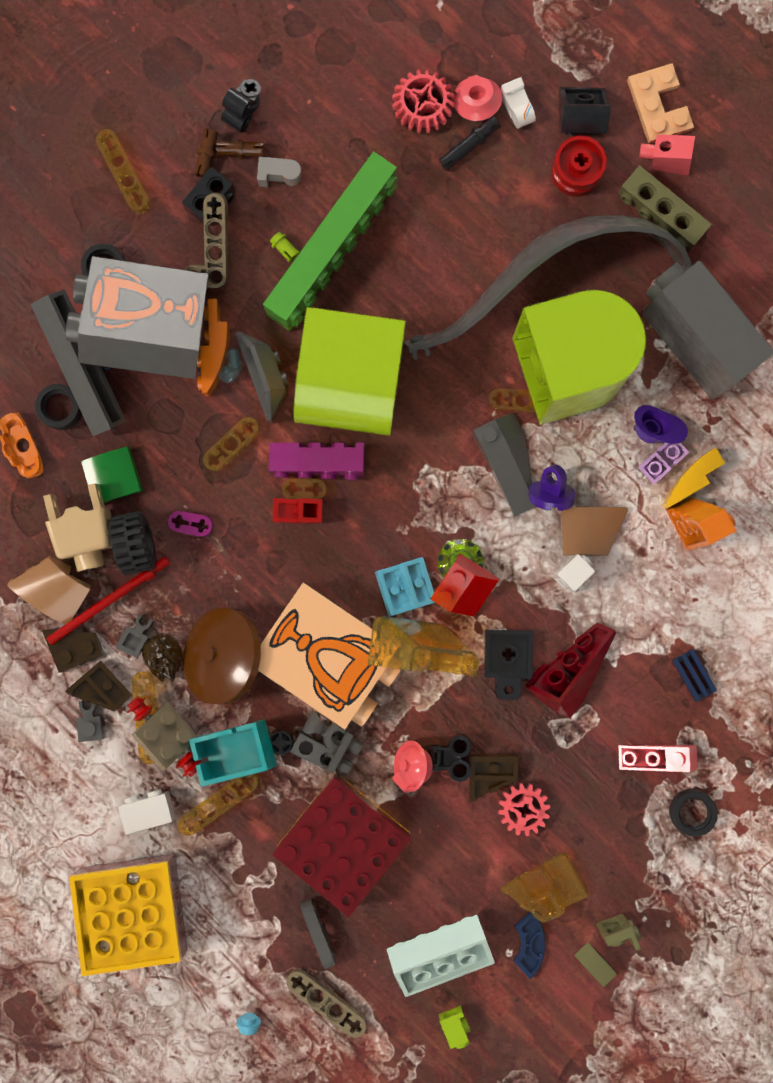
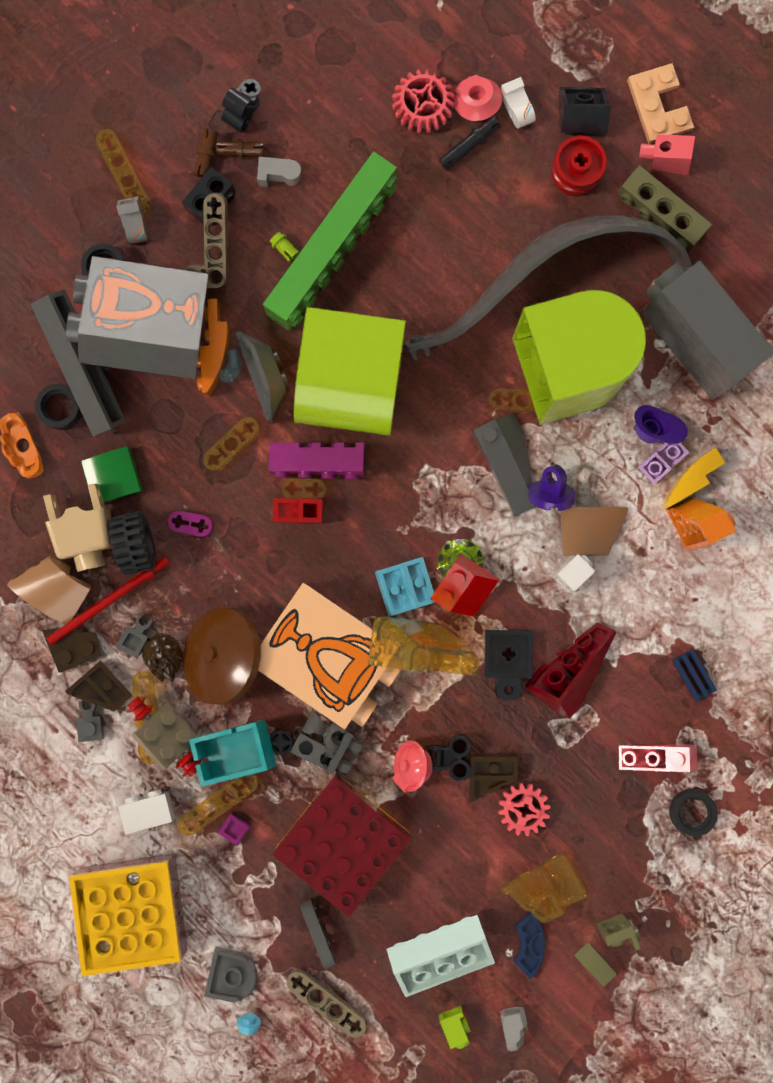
none -> light grey leg [116,196,148,245]
none -> dark grey tile [204,947,258,1002]
none -> magenta tile [218,812,251,846]
none -> light grey rock [500,1007,528,1051]

